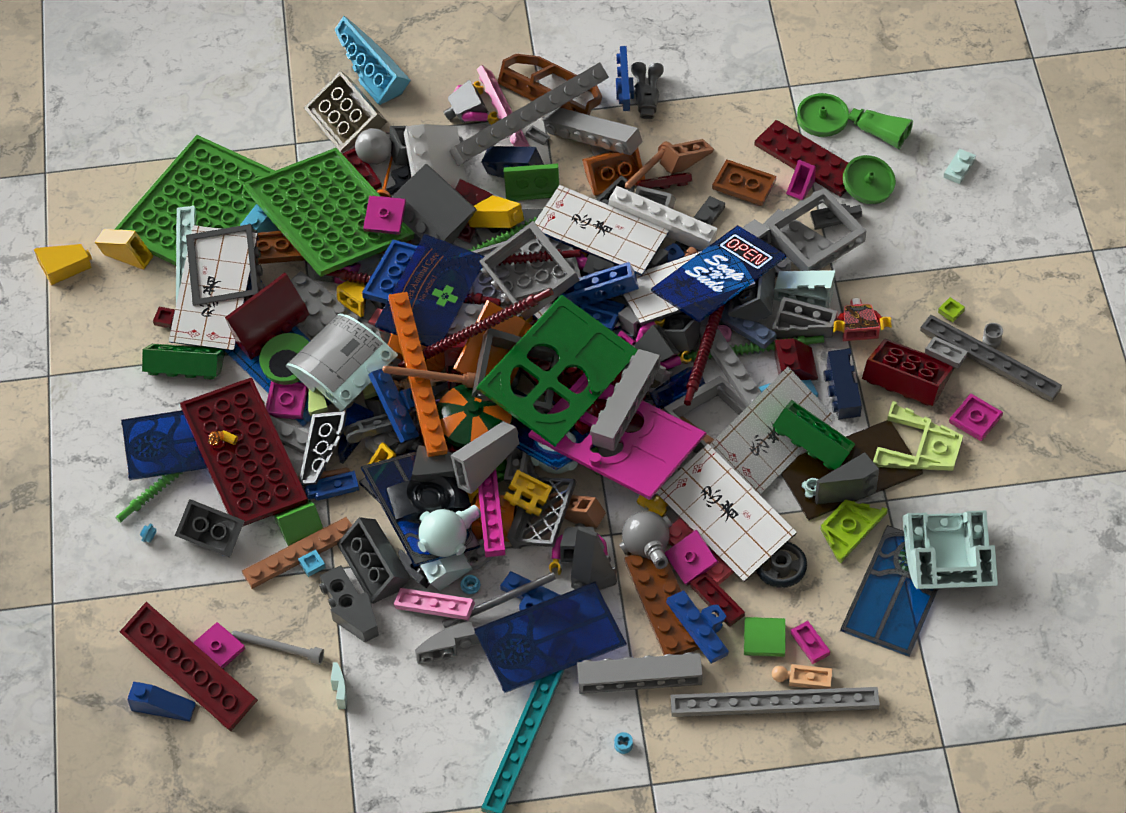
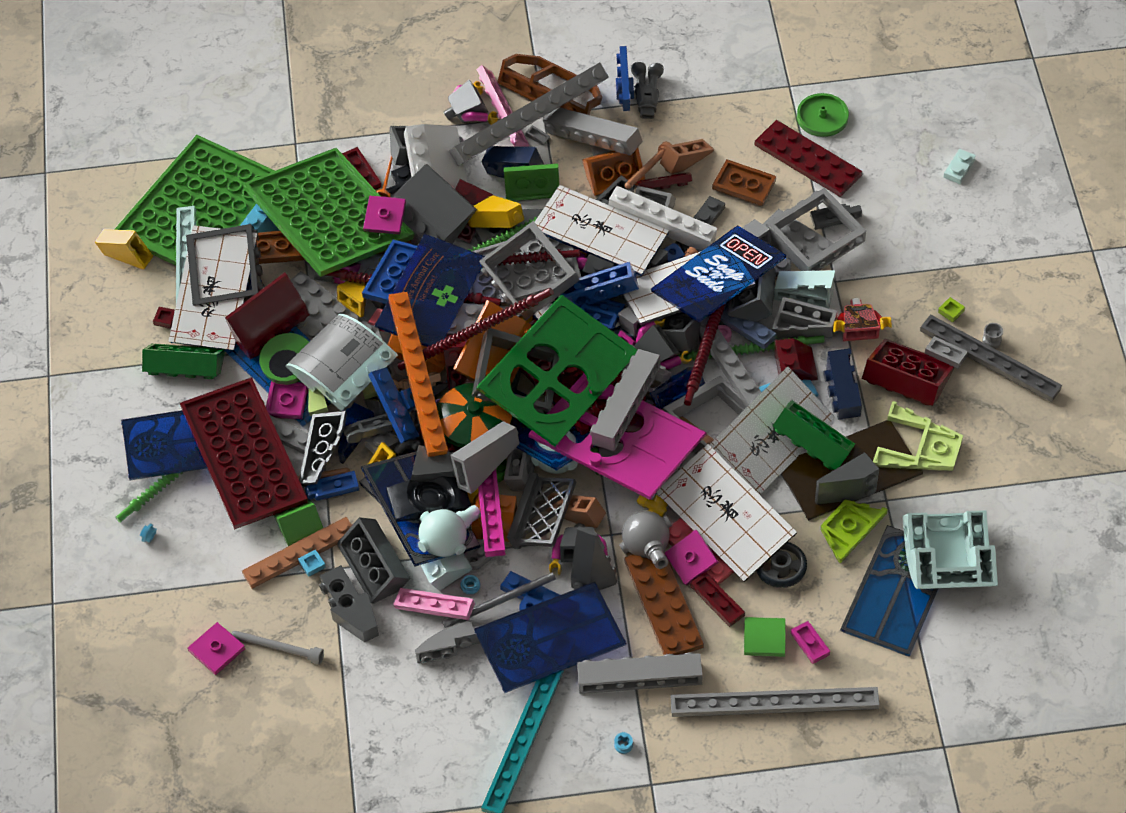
yellow slope [34,244,92,285] -> none
dark red plate [119,602,258,731] -> none
blue slope [127,681,196,722] -> none
dark grey slope [175,499,245,557] -> none
arm [208,430,238,445] -> none
dark tan slope [304,71,387,153] -> none
light aqua slope [331,662,347,709] -> none
medium azure wedge [334,16,411,105] -> none
light grey piece [355,128,391,165] -> none
nougat piece [382,366,476,388] -> none
black slope [398,549,430,589] -> none
yellow plate [503,470,552,516] -> none
blue plate [666,590,729,664] -> none
light nougat plate [772,664,832,689] -> none
dark pink slope [786,160,816,200] -> none
light aqua plate [802,478,819,498] -> none
bright green piece [843,155,896,204] -> none
bright green piece [848,108,913,149] -> none
dark pink plate [949,393,1003,442] -> none

